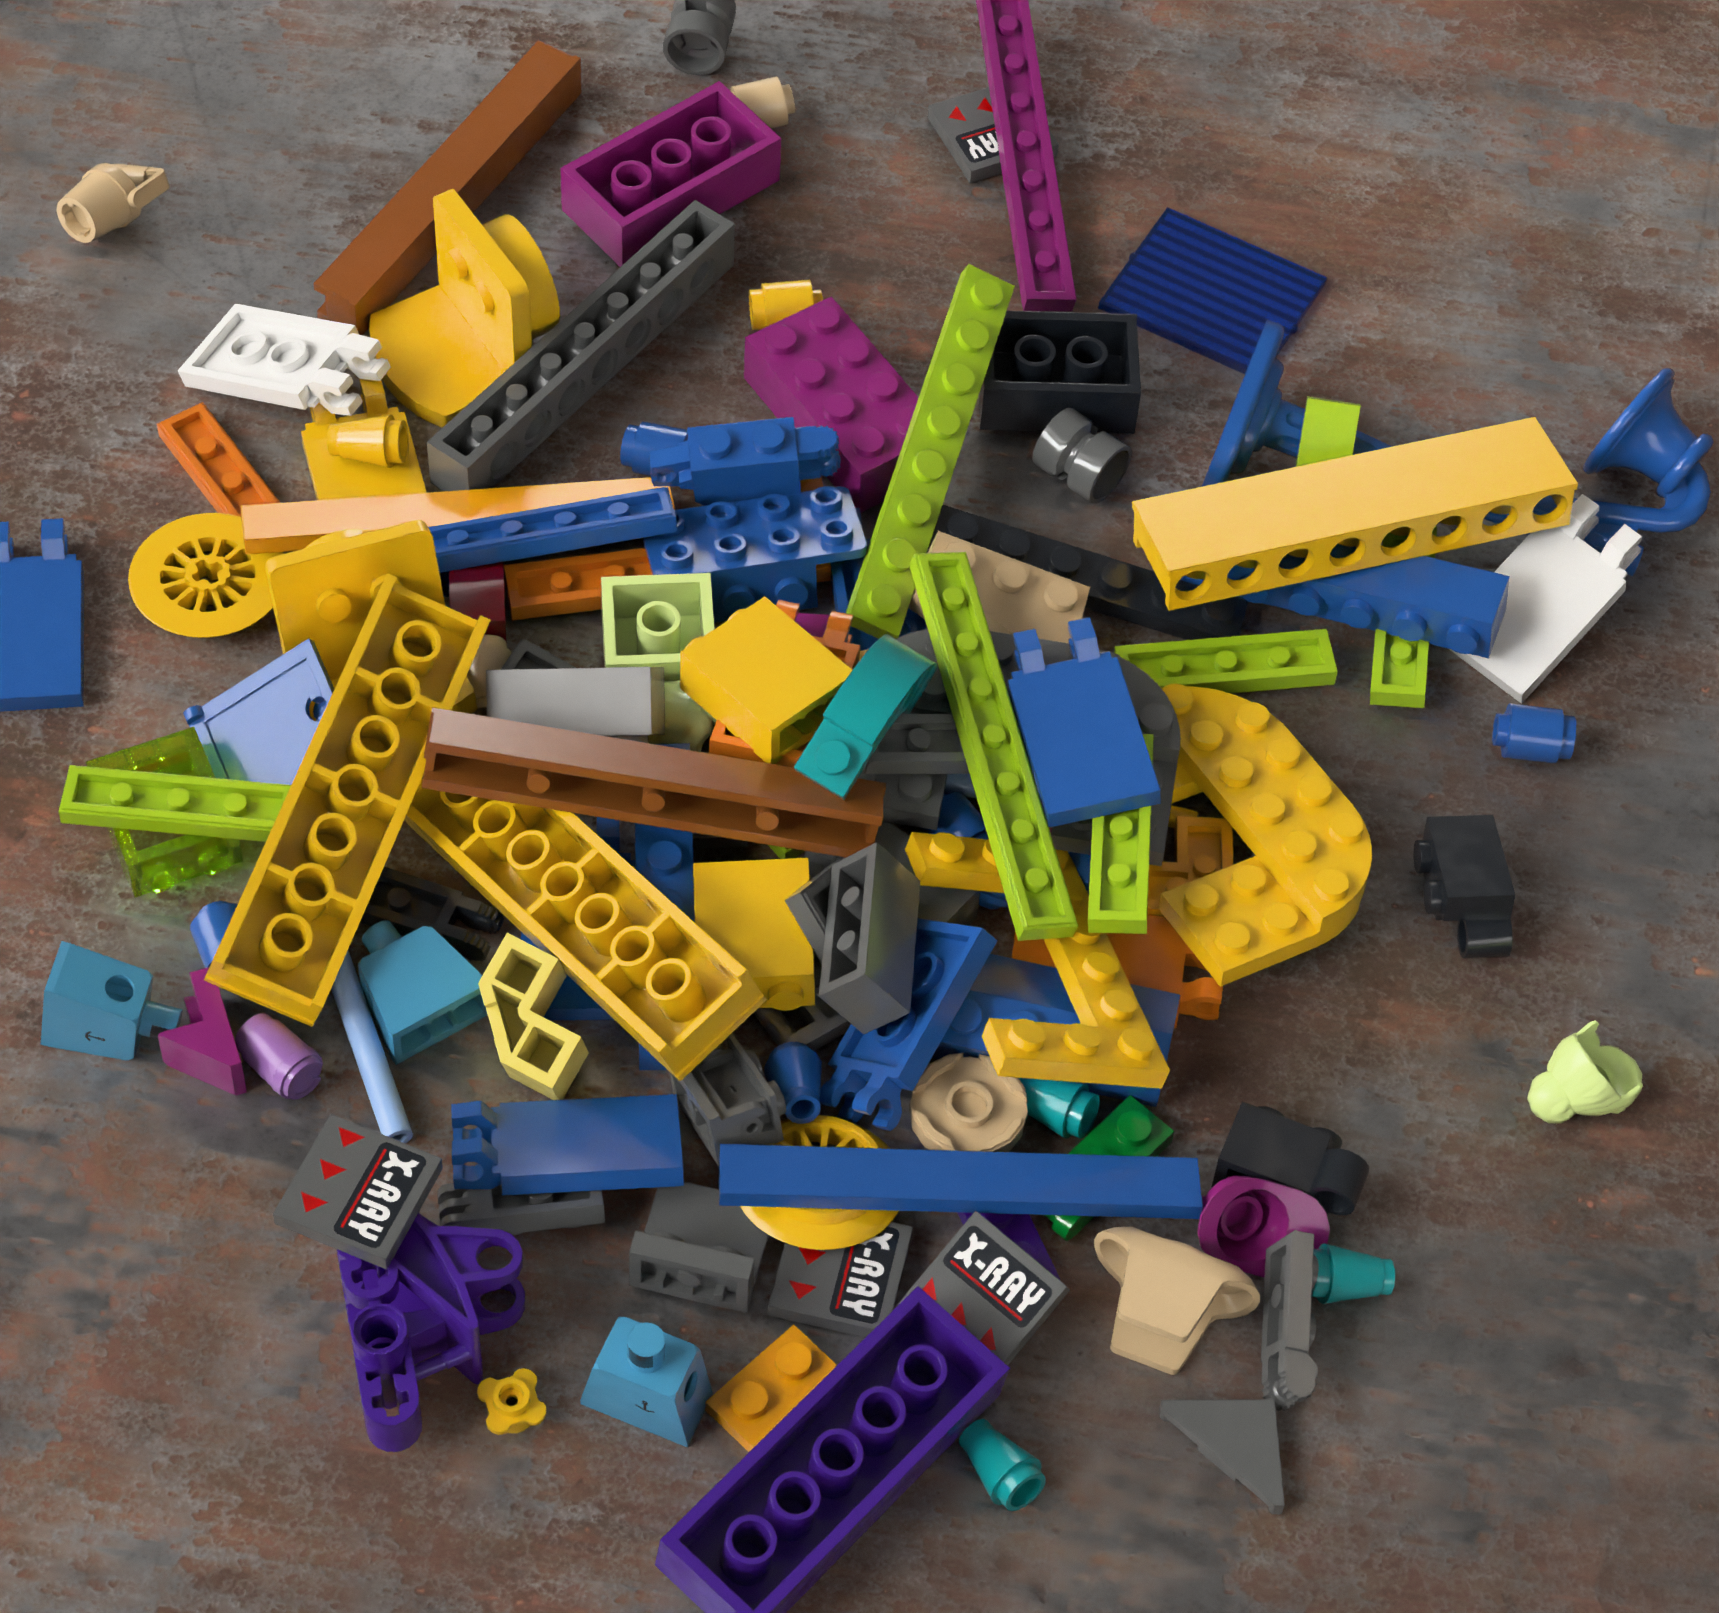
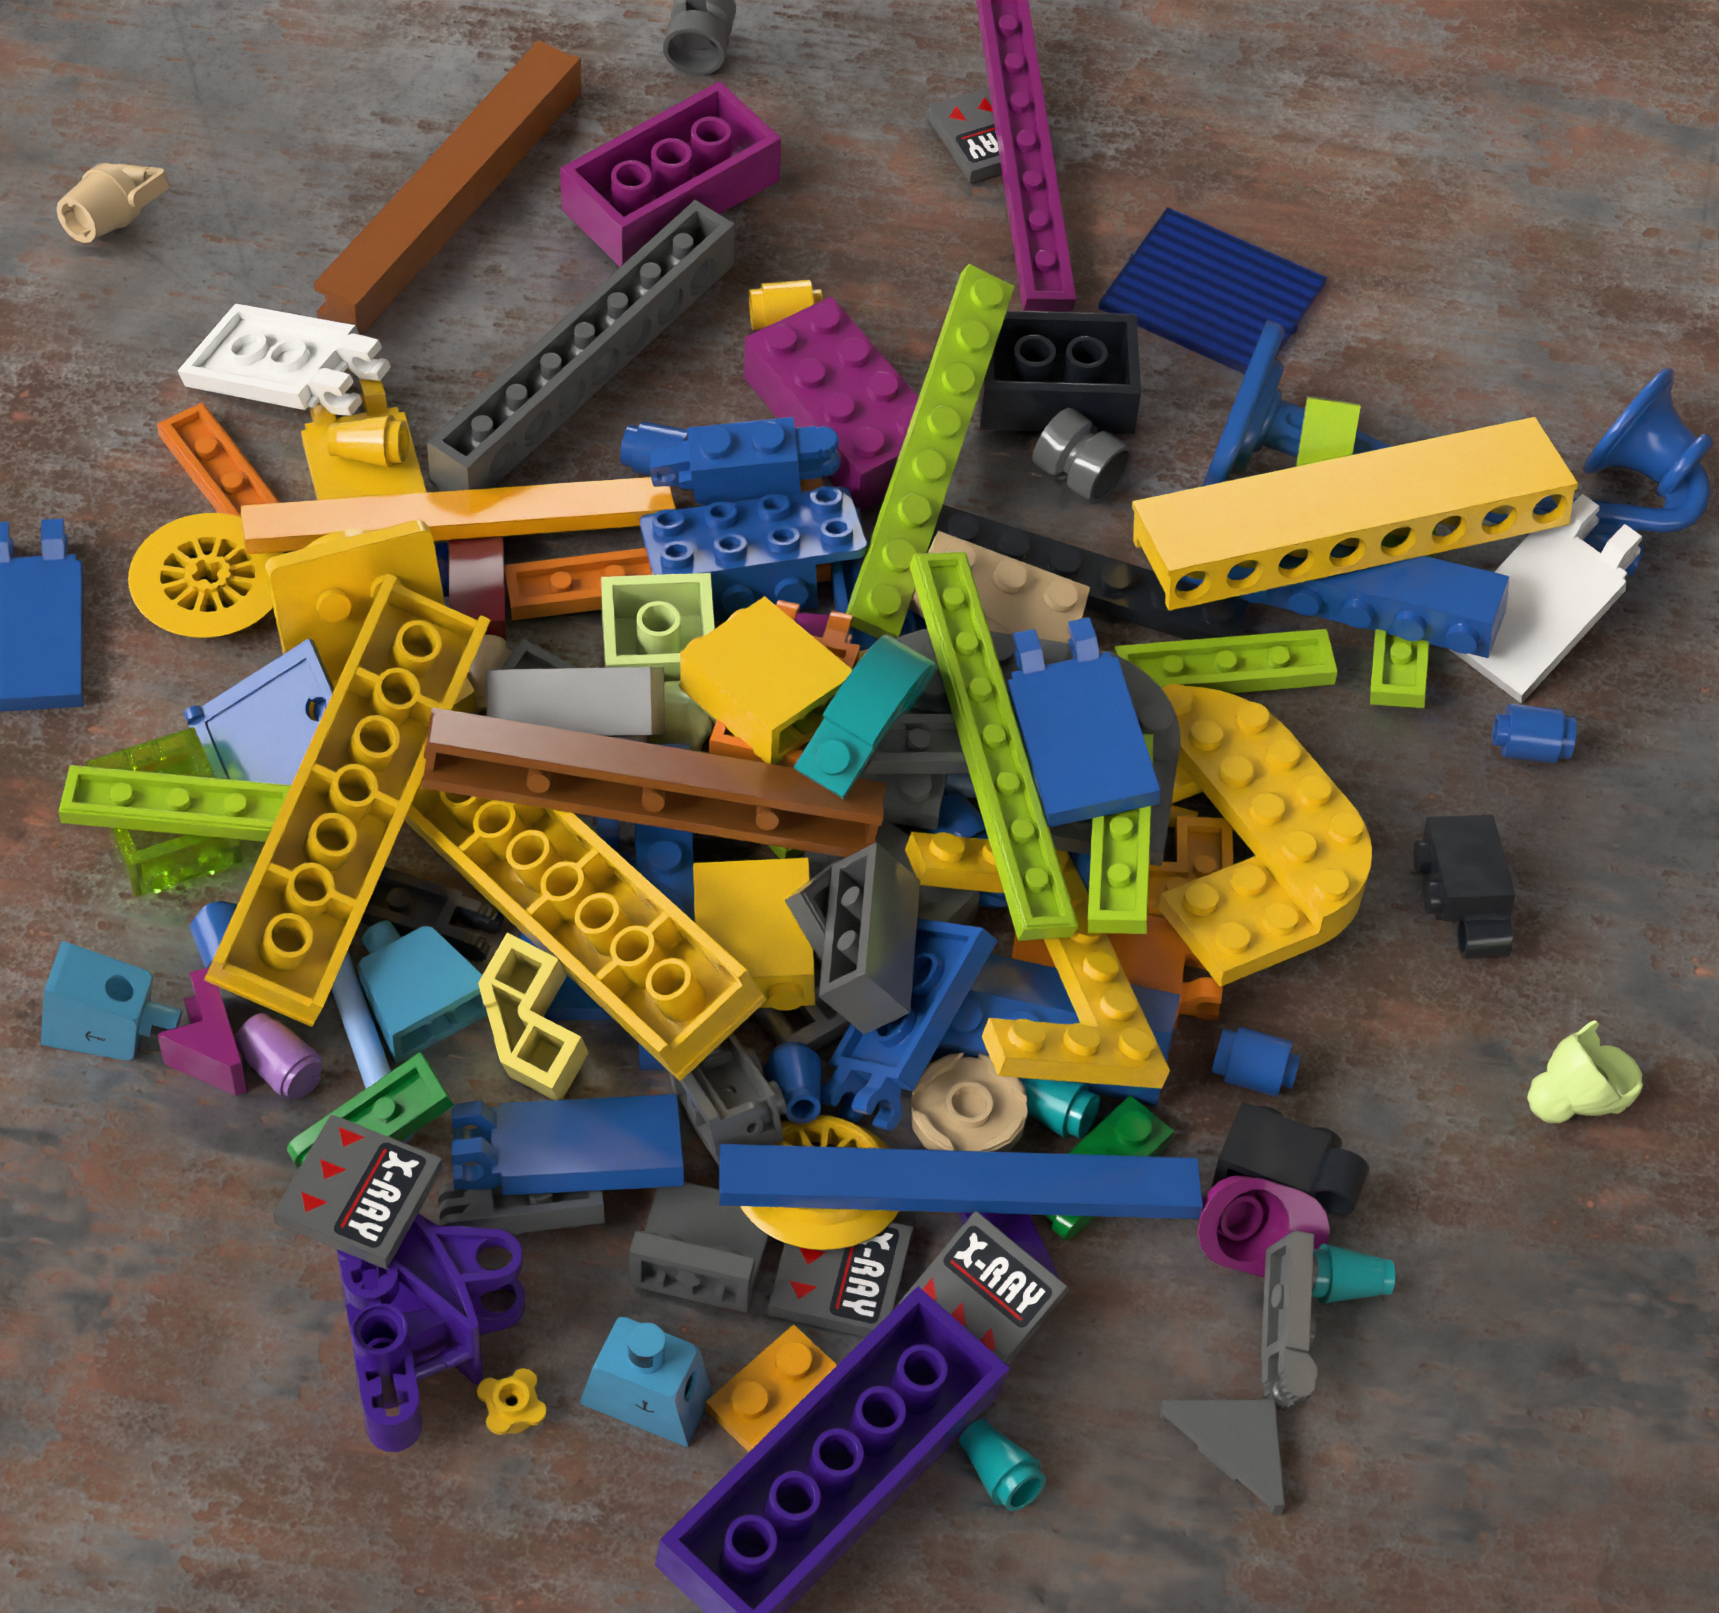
yellow piece [369,189,560,428] -> none
blue tile [428,487,678,573] -> none
tan brick [731,76,795,128] -> none
tan piece [1094,1227,1260,1375] -> none
none -> green plate [287,1052,455,1168]
none -> blue brick [1211,1026,1301,1097]

